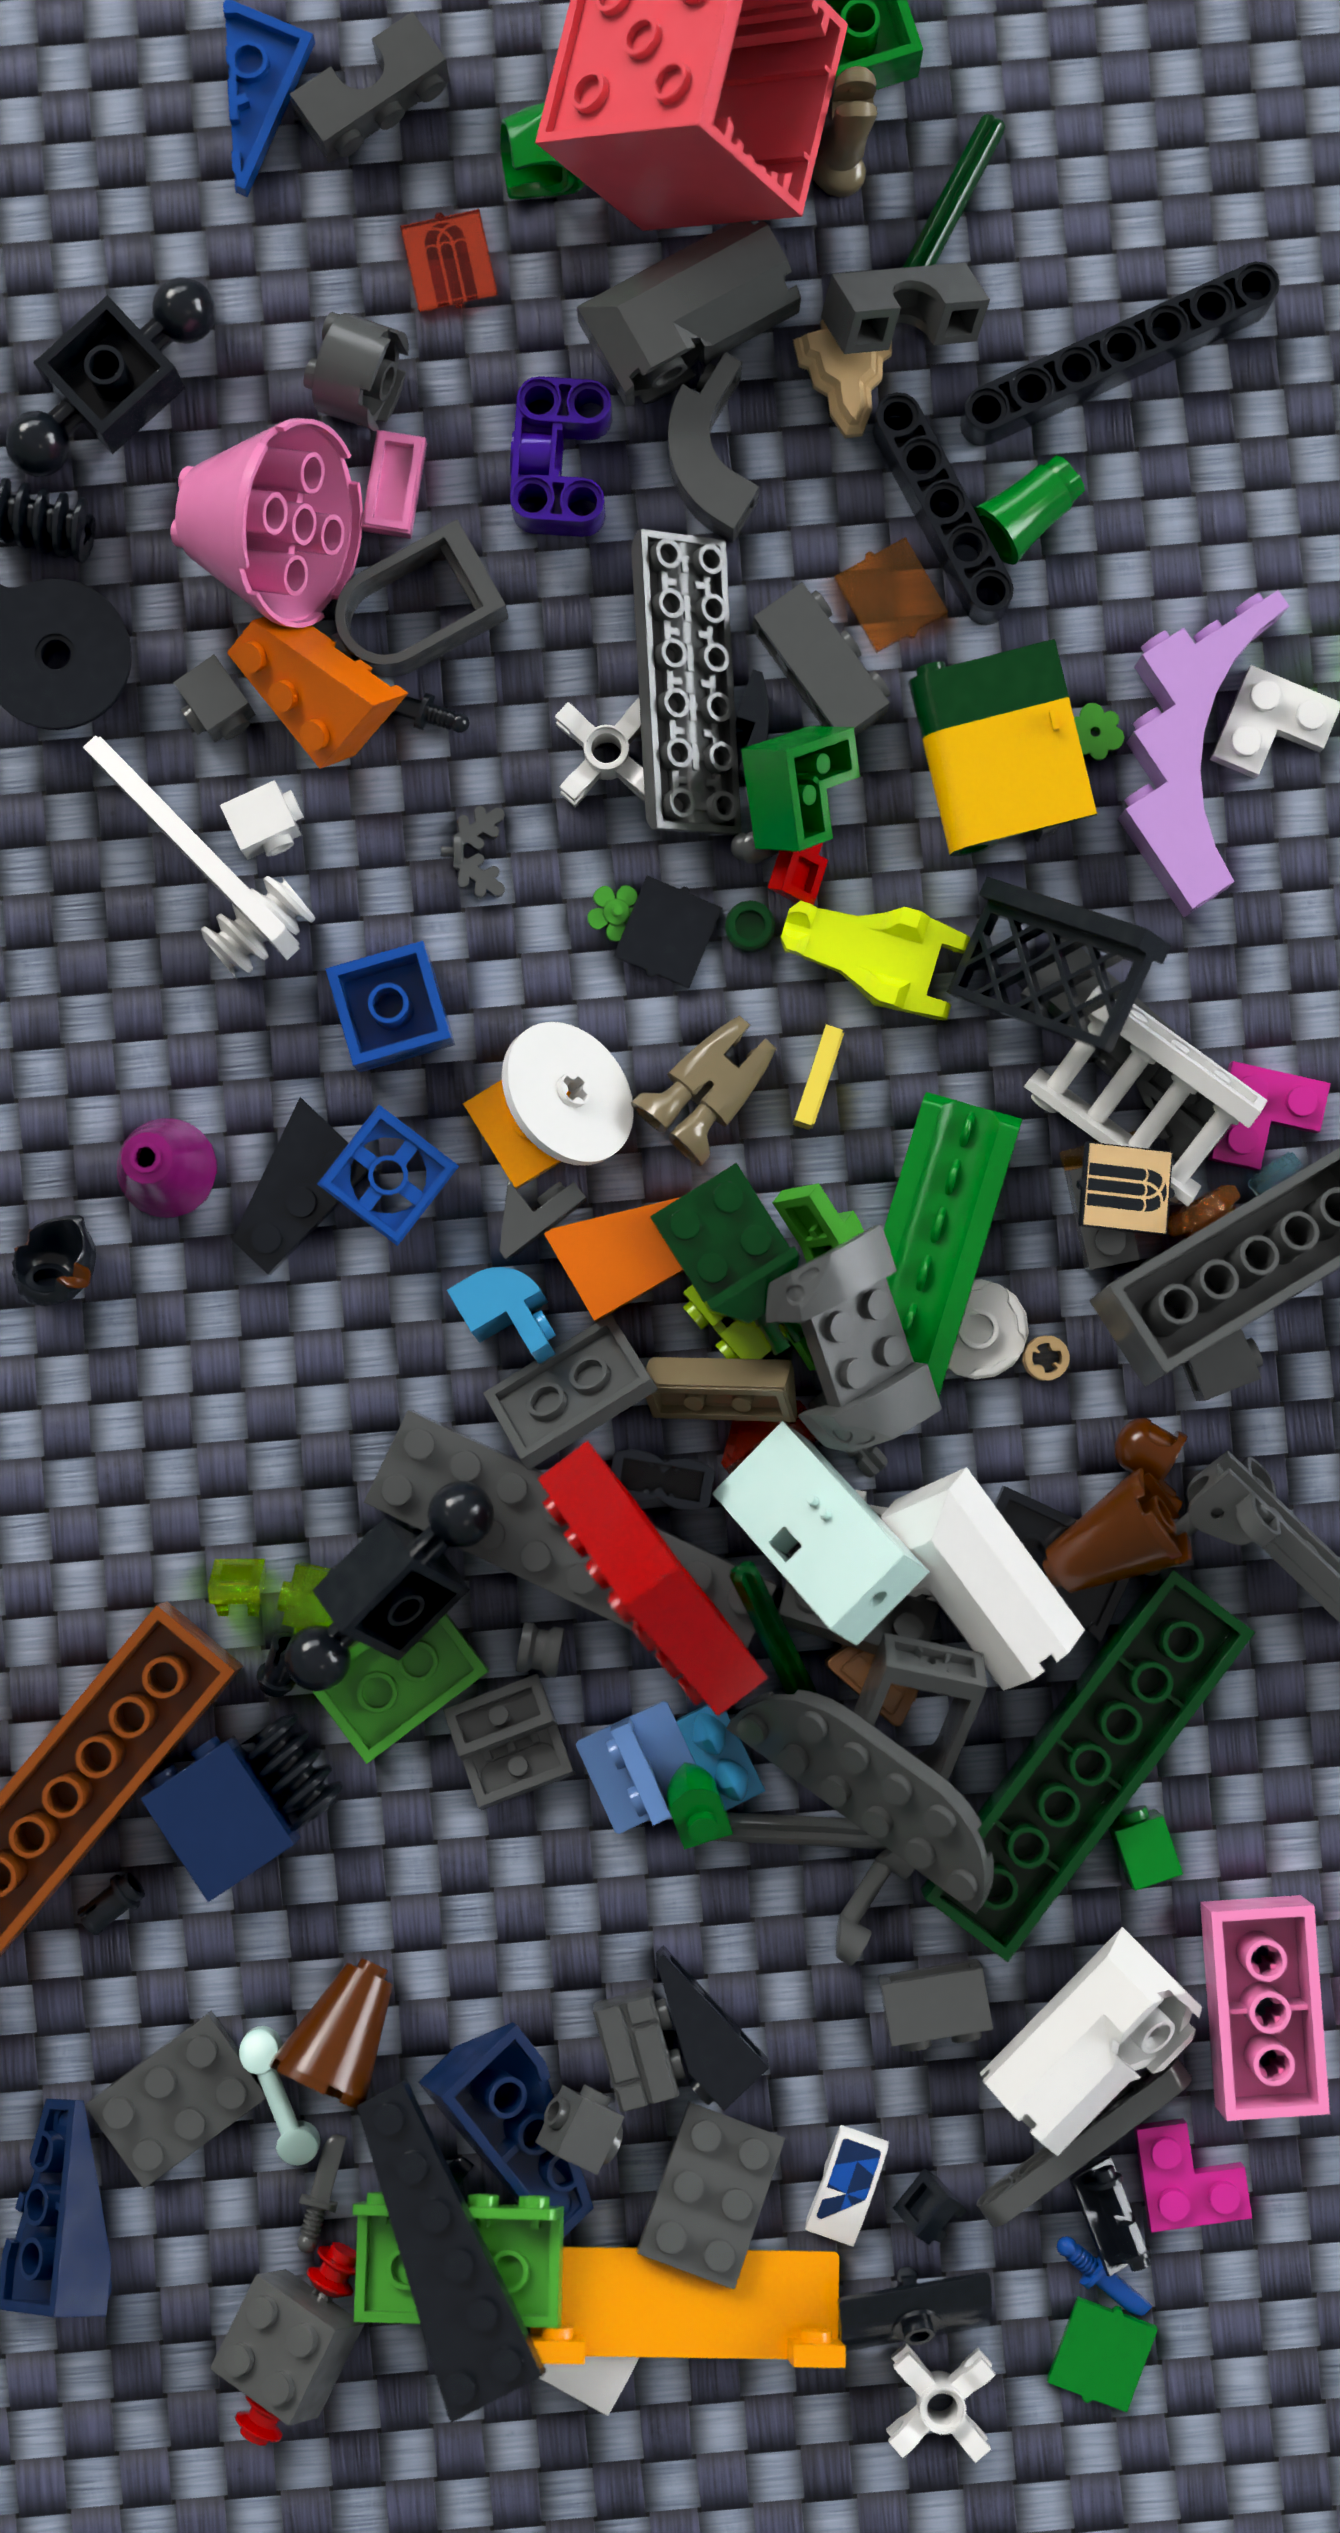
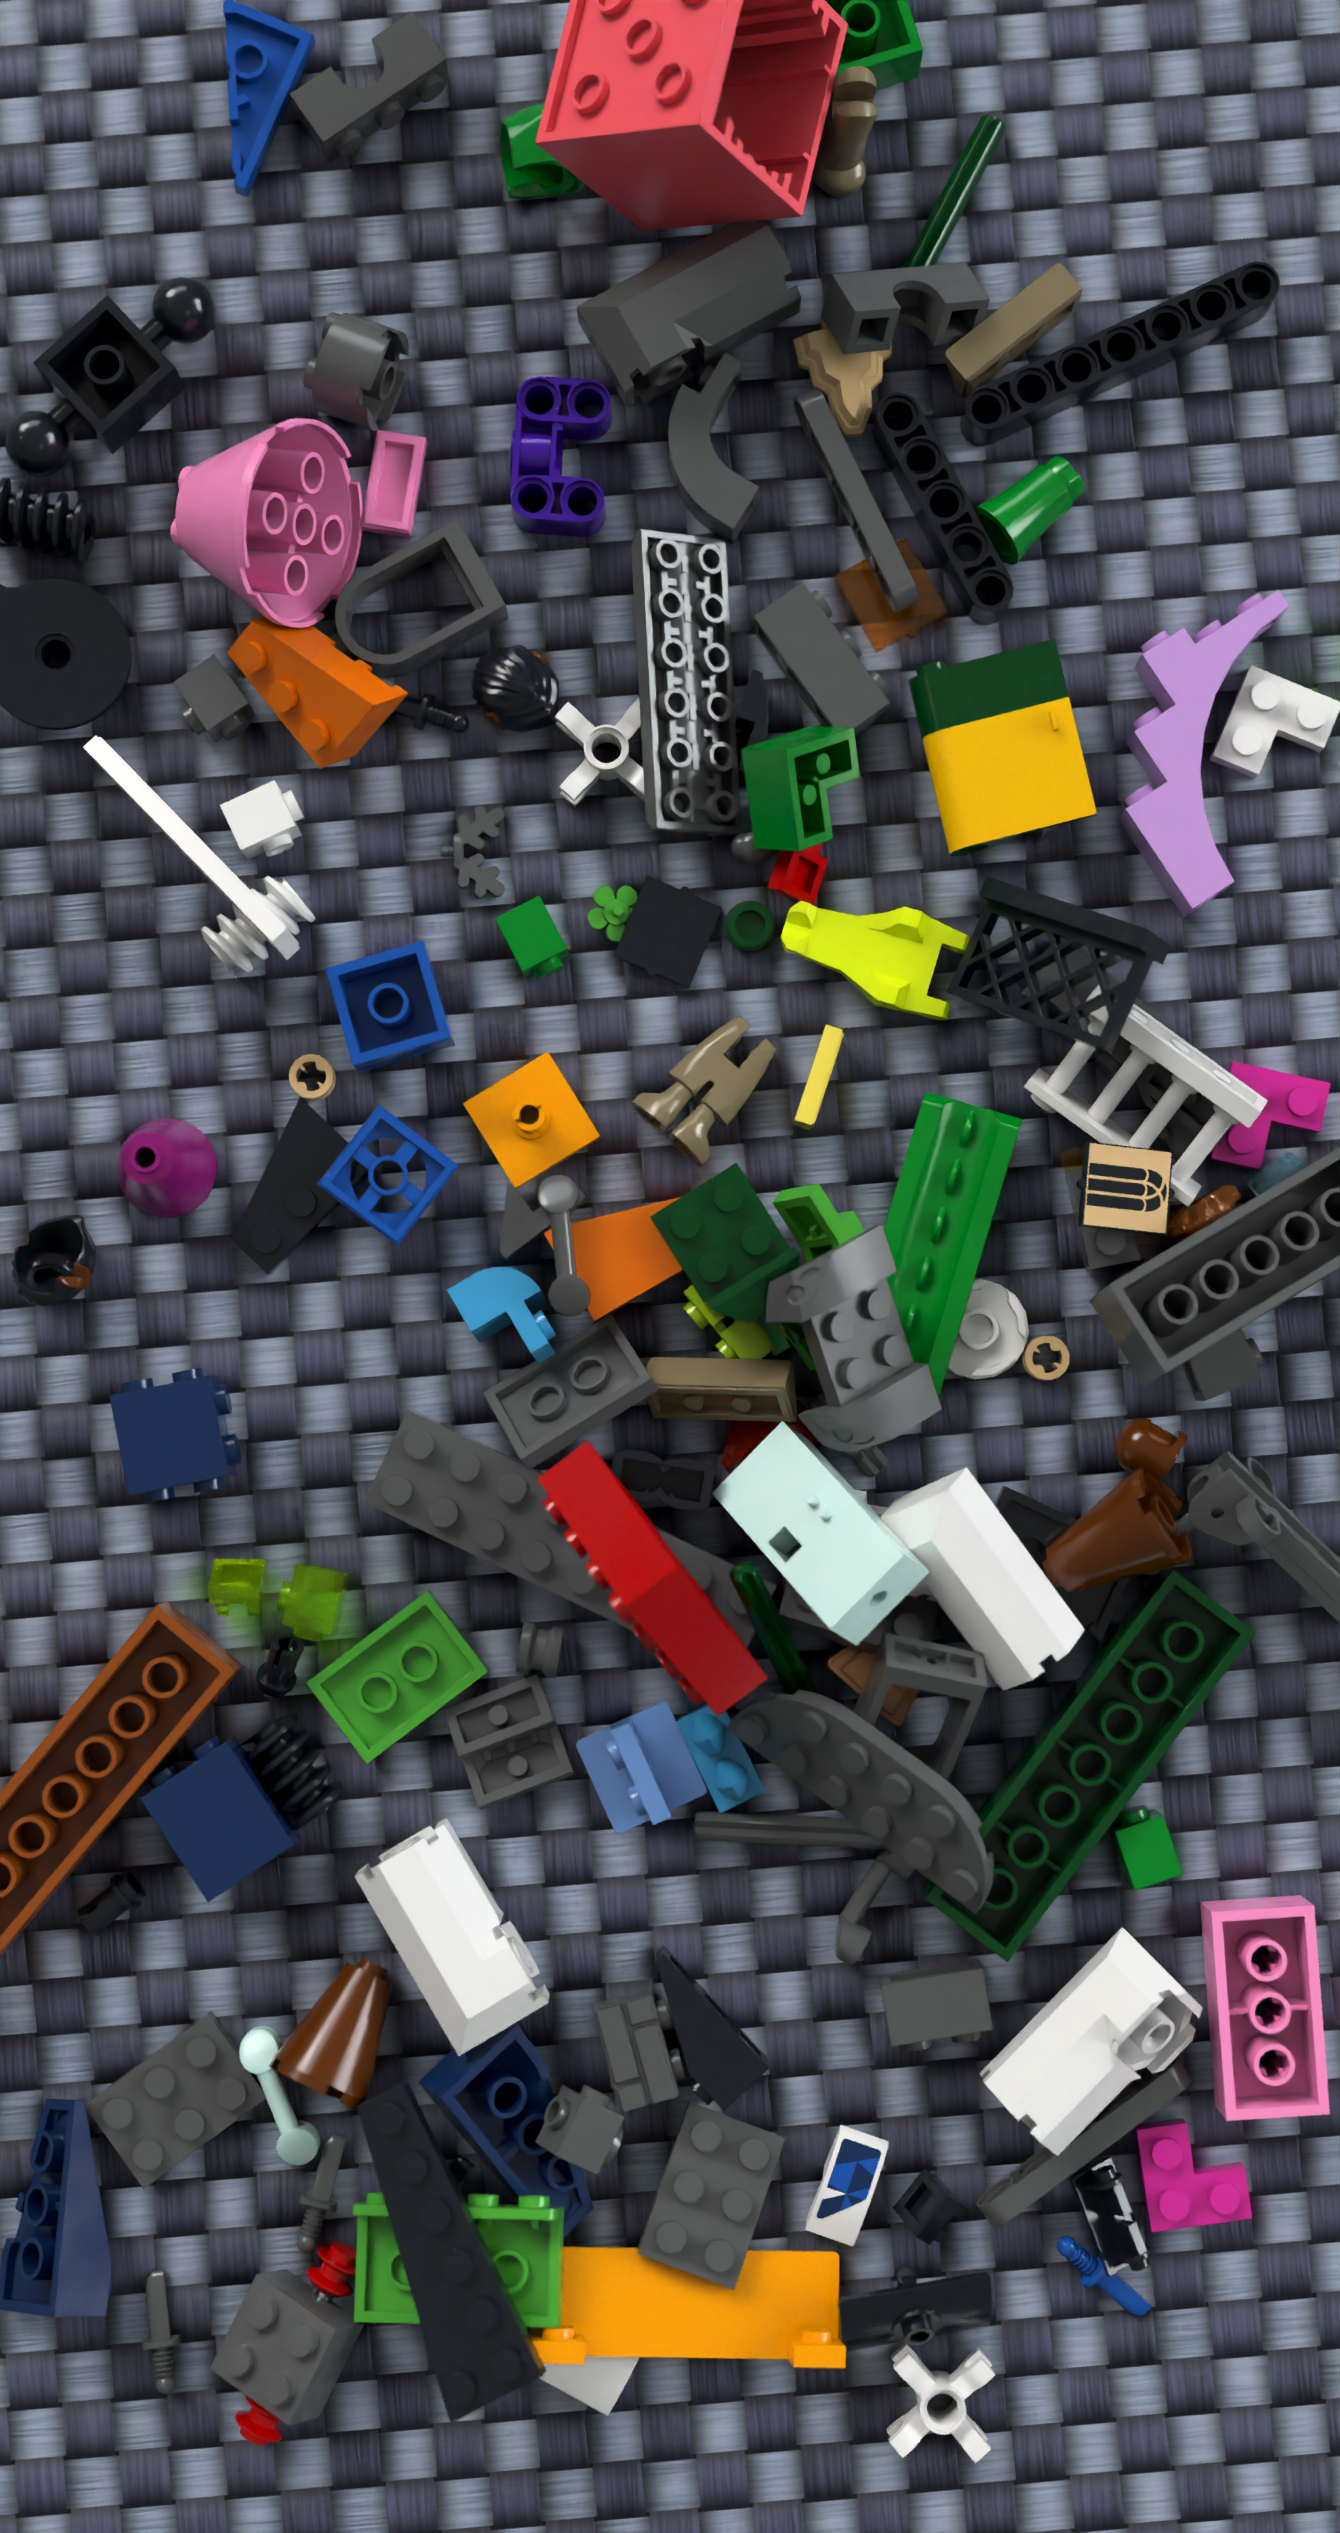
black brick [285,1481,494,1691] -> none
clear red piece [400,209,498,312] -> none
white piece [502,1022,634,1166] -> none
green plate [667,1762,733,1850] -> none
green piece [1047,2296,1158,2412] -> none
bright green plant [1074,703,1124,761] -> none
none -> dark blue brick [109,1368,241,1503]
none -> dark grey piece [142,2270,181,2394]
none -> tan bush [289,1054,336,1101]
none -> white brick [354,1818,550,2056]
none -> black hair [471,645,559,732]
none -> green brick [495,895,569,980]
none -> dark grey bar [537,1174,590,1317]
none -> dark grey beam [793,388,919,613]
none -> dark tan slope [945,263,1082,398]

